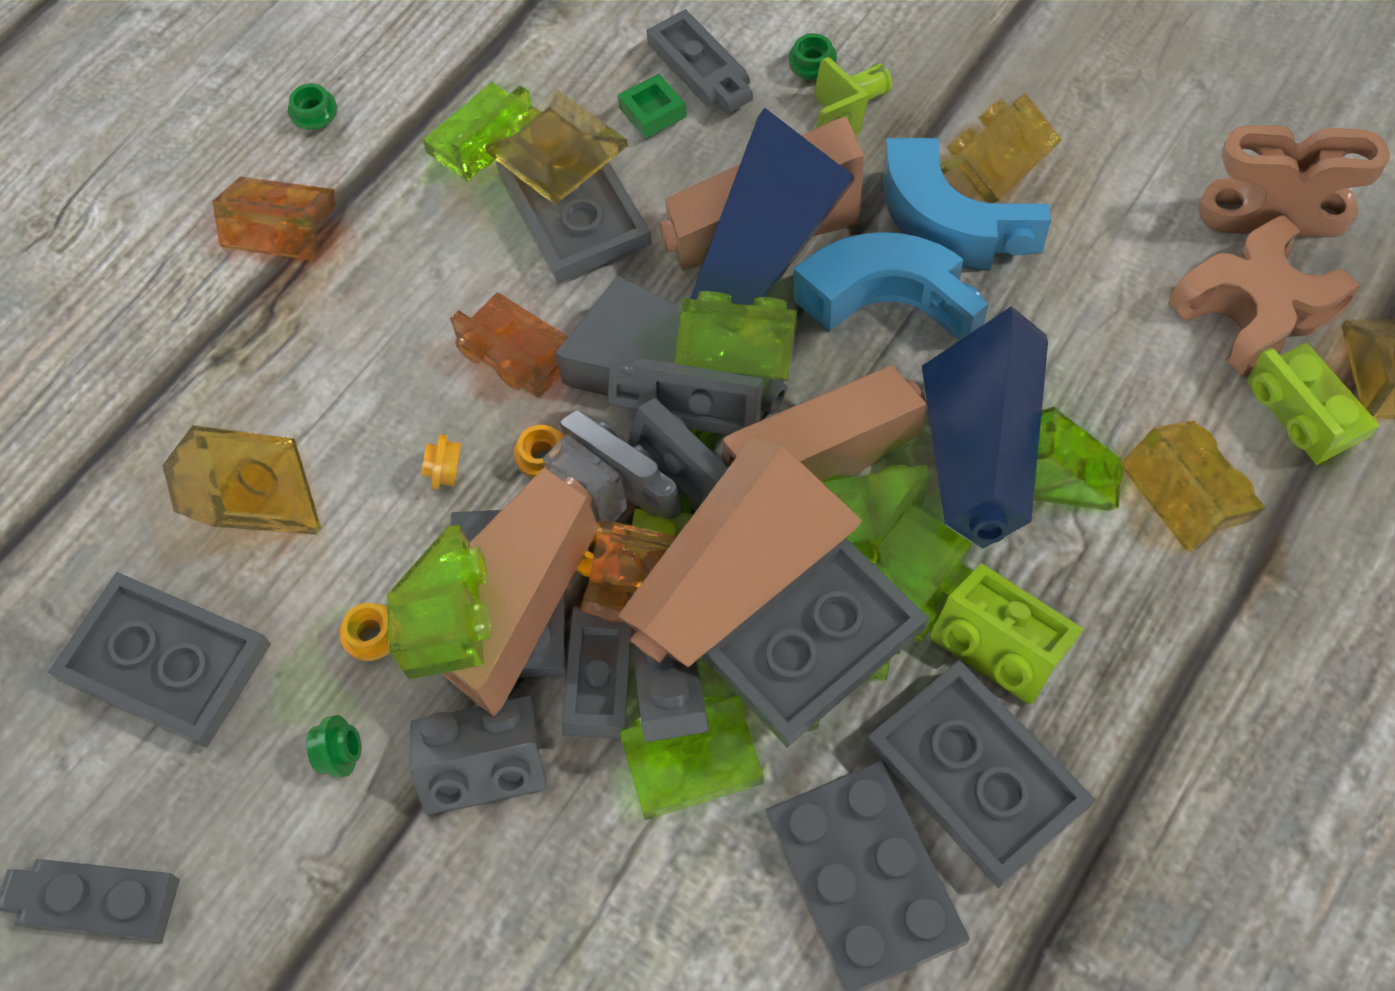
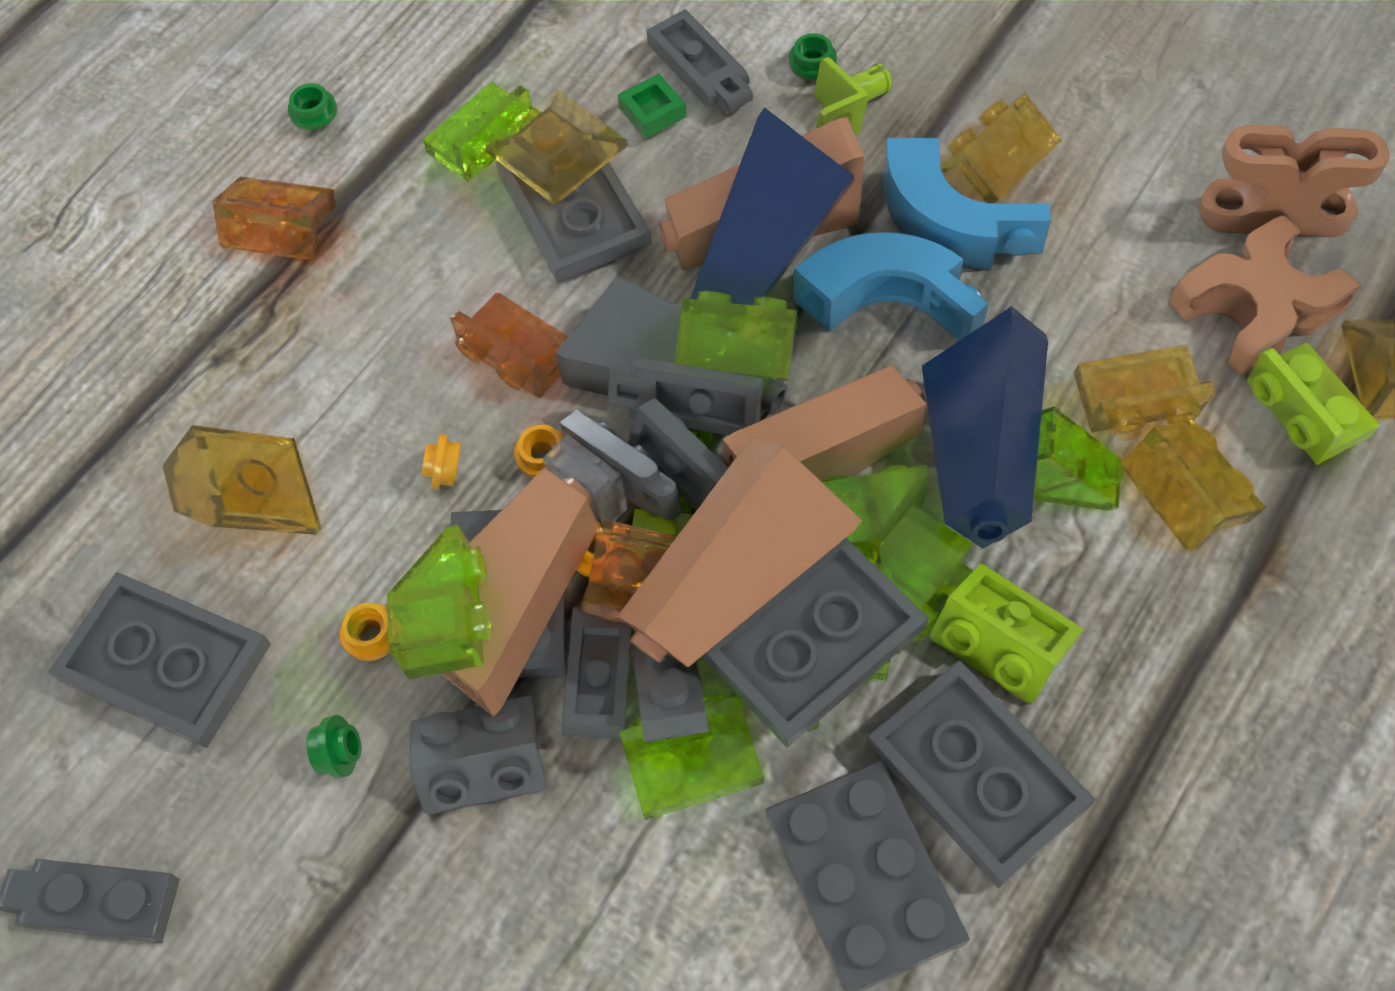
none -> clear yellow bracket [1073,345,1216,434]

